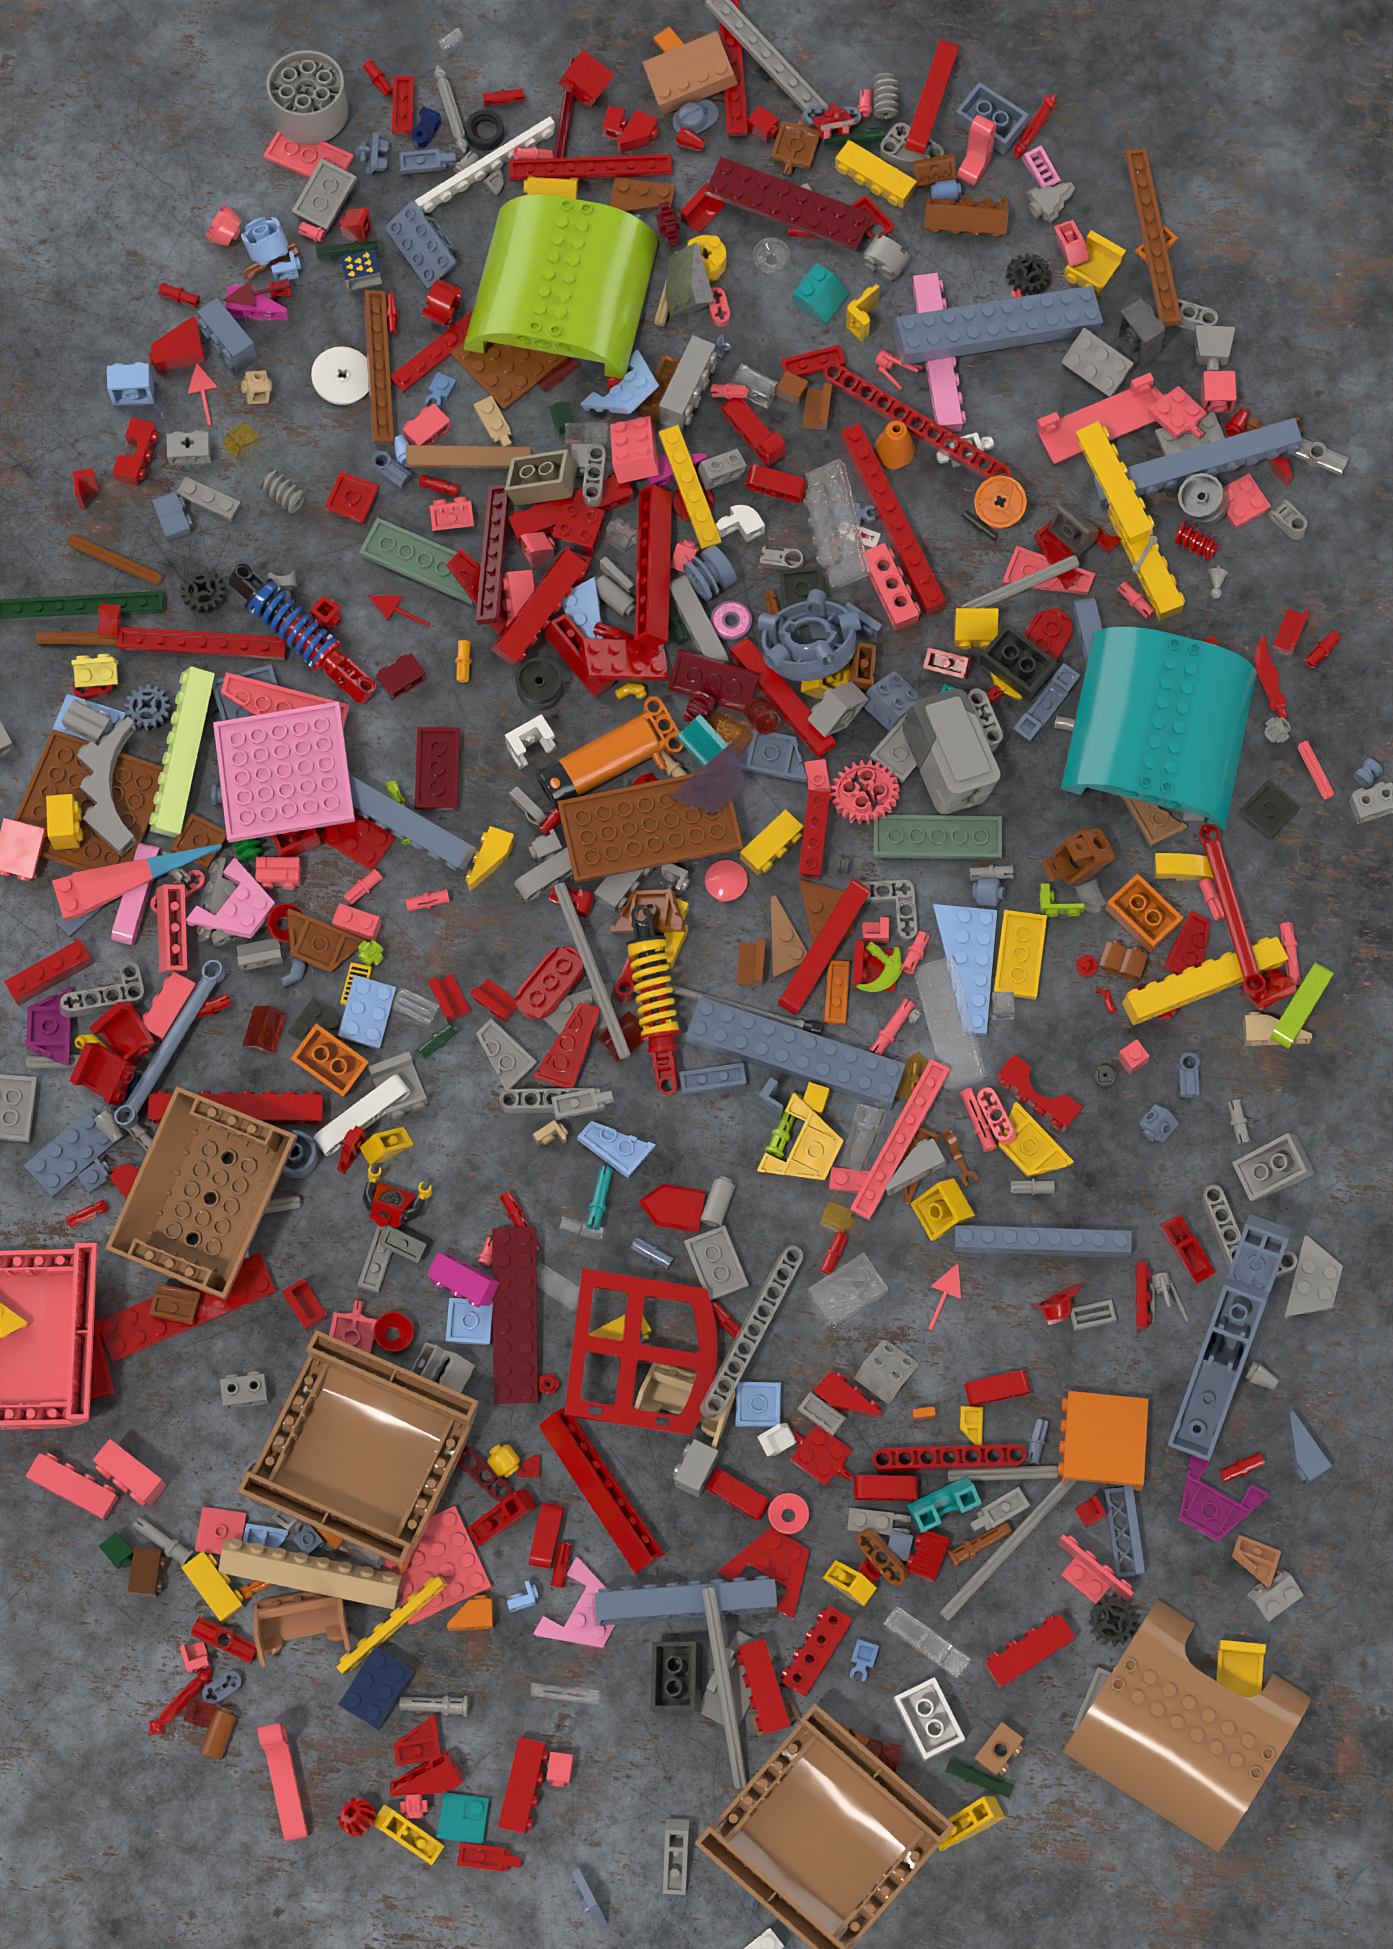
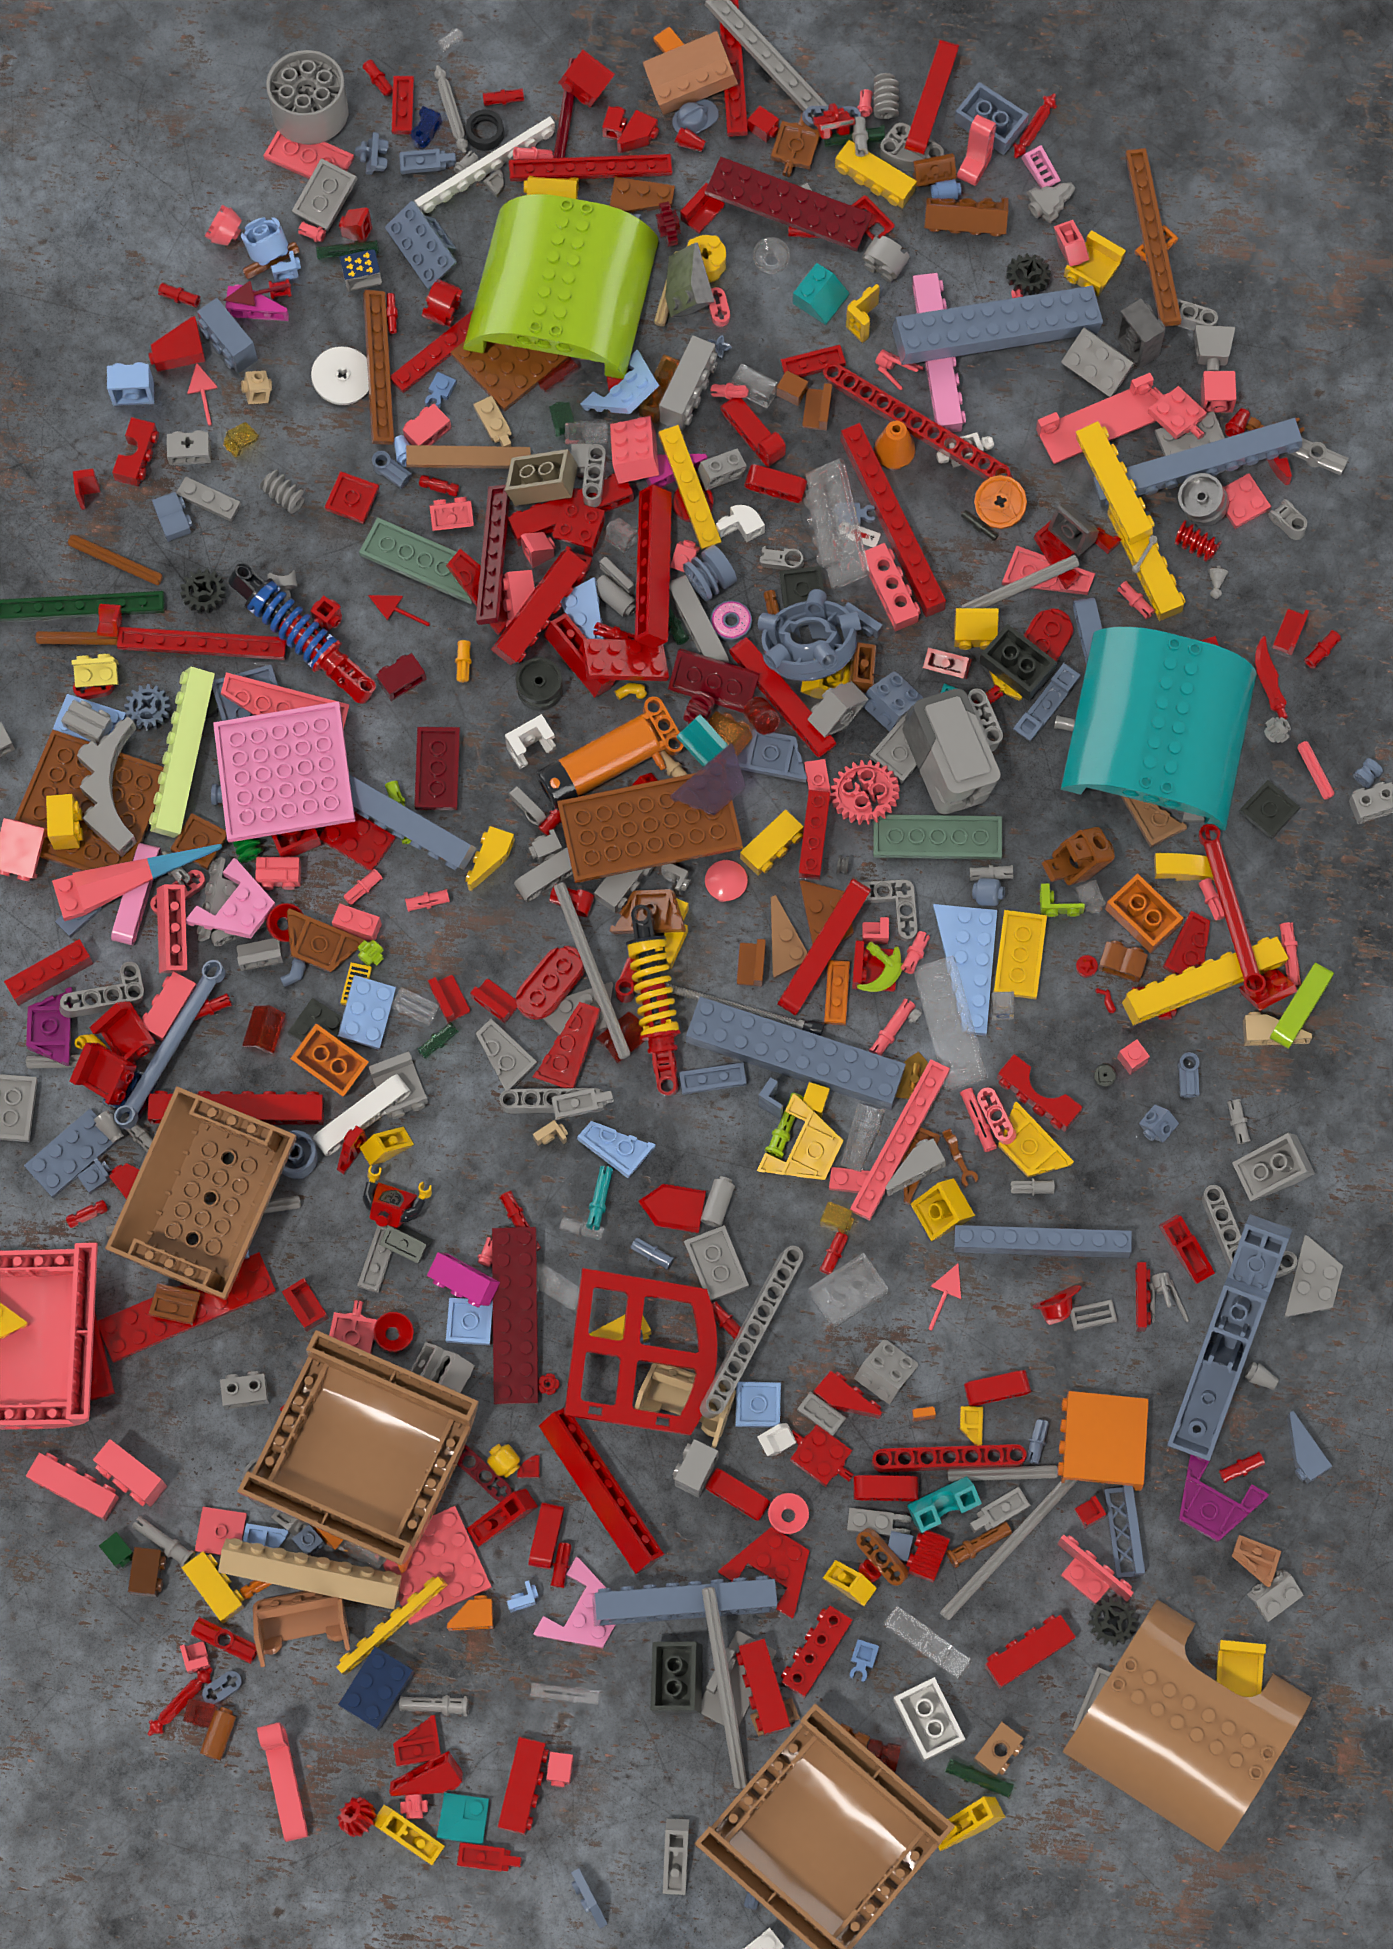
none -> light grey pin [852,117,869,157]

